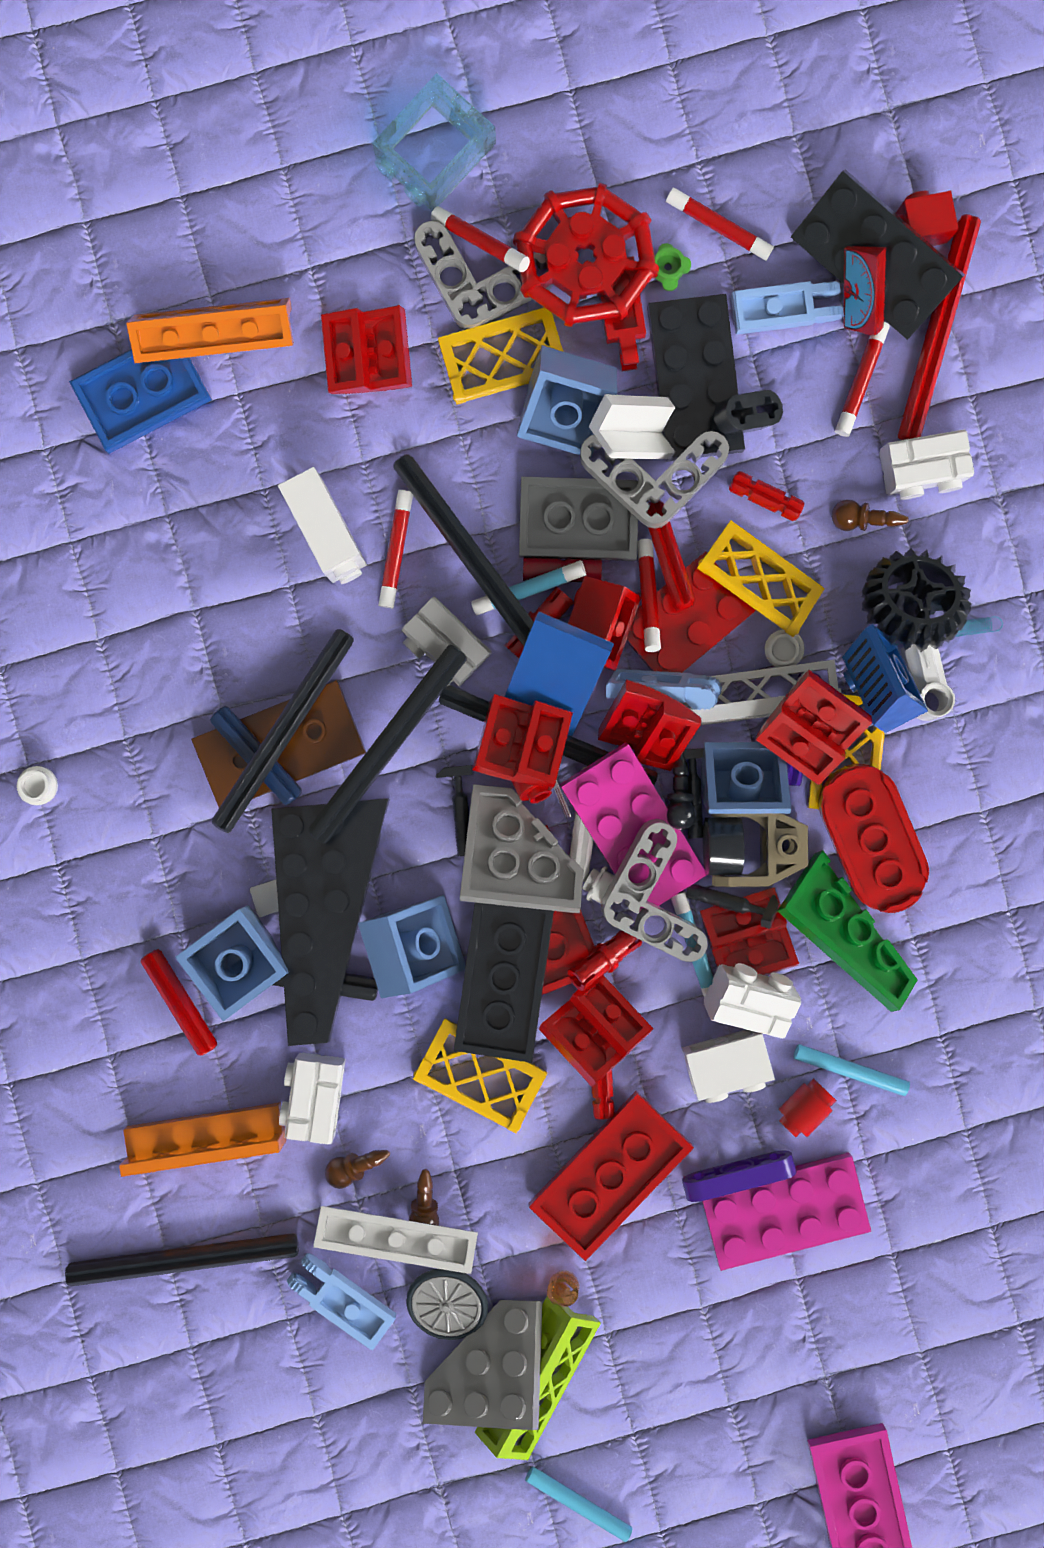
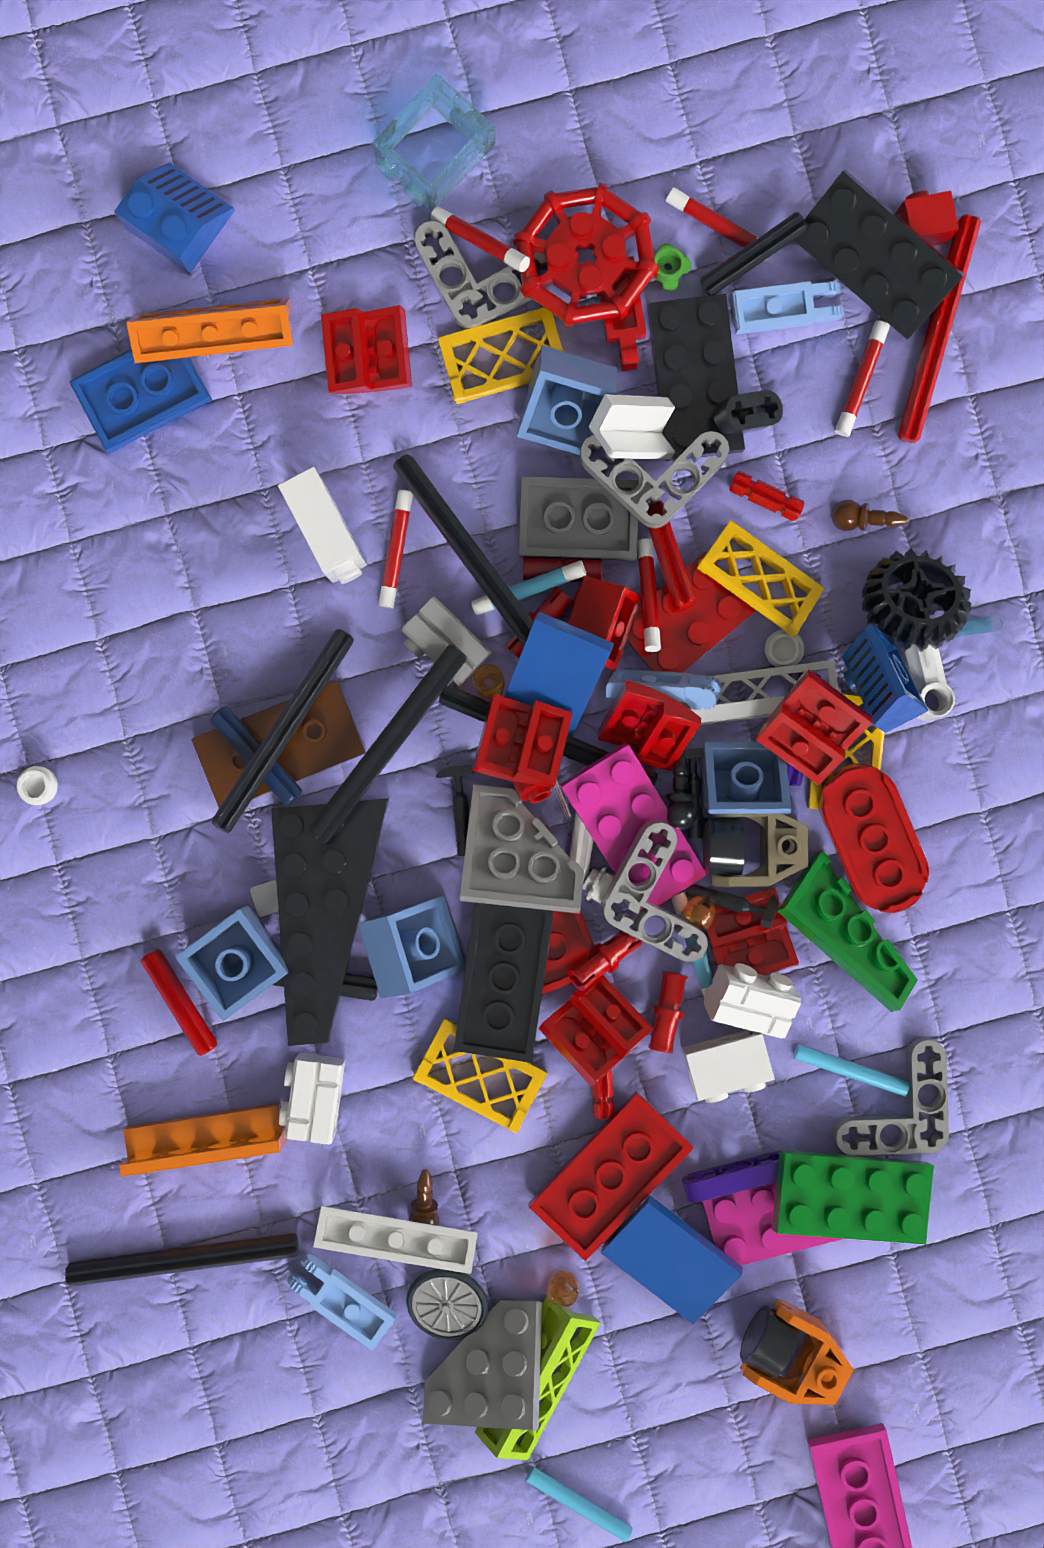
reddish brown bar [325,1150,390,1189] -> none
red brick [778,1078,837,1137] -> none
slope [843,247,886,335] -> none
white brick [879,429,974,500] -> none
none -> blue slope [114,163,235,274]
none -> clear orange hinge [472,664,505,699]
none -> blue tile [601,1195,743,1324]
none -> red pin [648,971,688,1054]
none -> clear orange hinge [681,896,716,930]
none -> black axle [700,212,808,296]
none -> orange piece [740,1299,854,1405]
none -> green plate [772,1150,934,1244]
none -> light grey beam [832,1036,949,1156]

